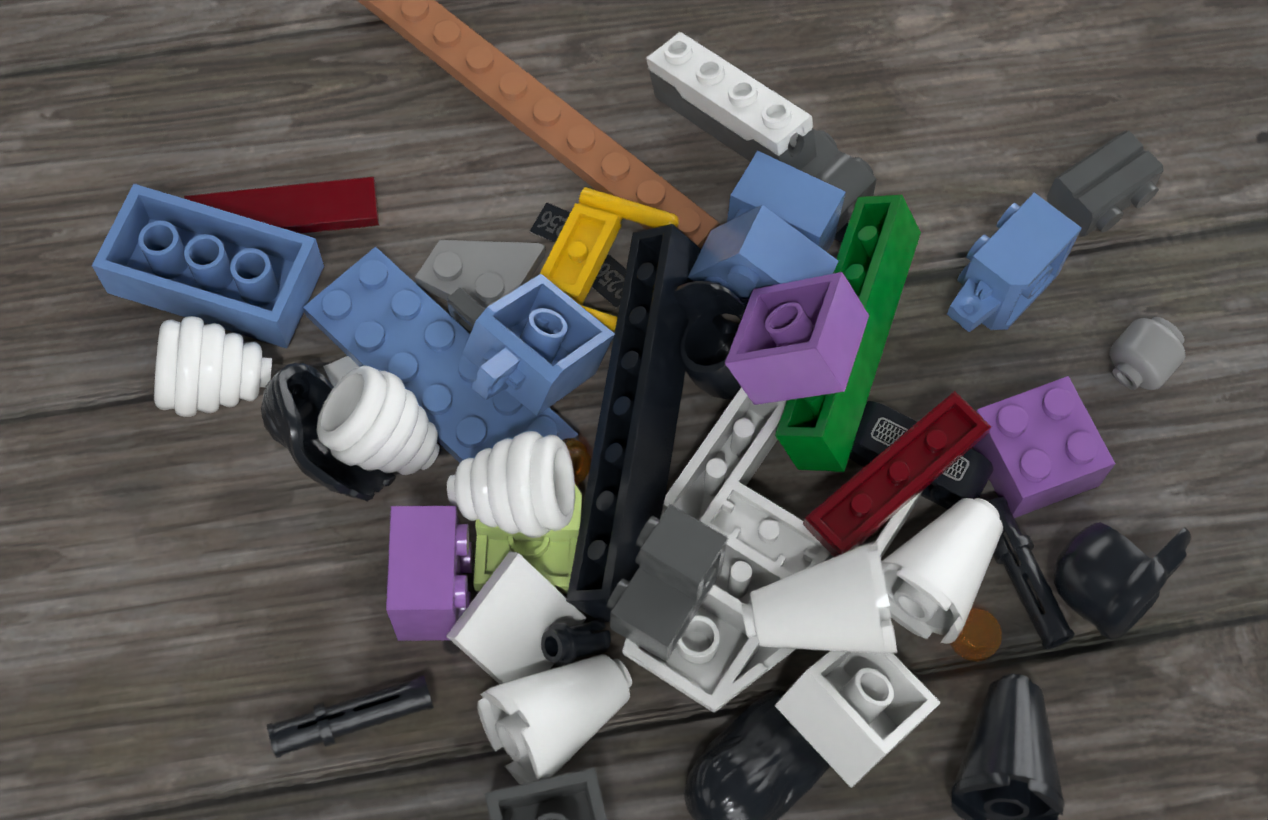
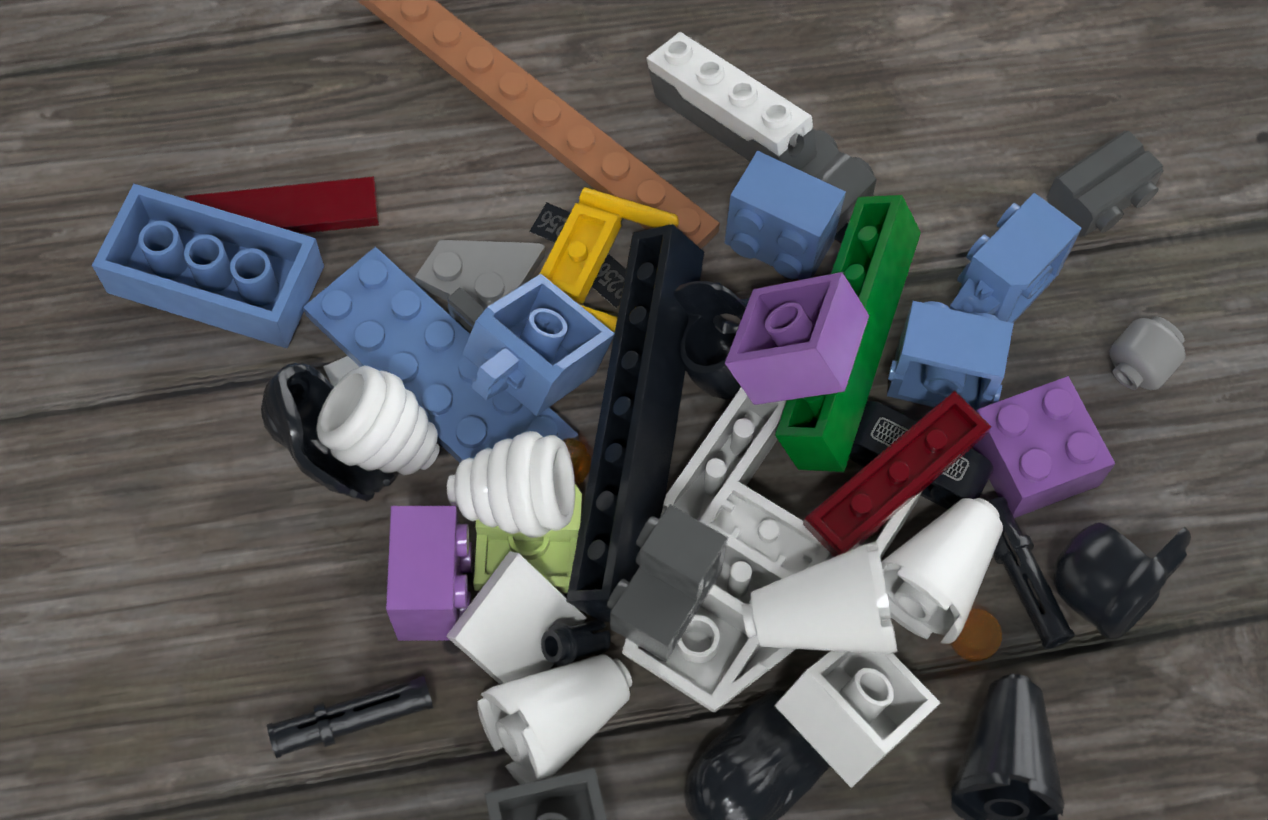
white piece [154,316,272,417] -> none
medium blue brick [688,205,838,299] -> none
none -> medium blue brick [887,301,1014,411]

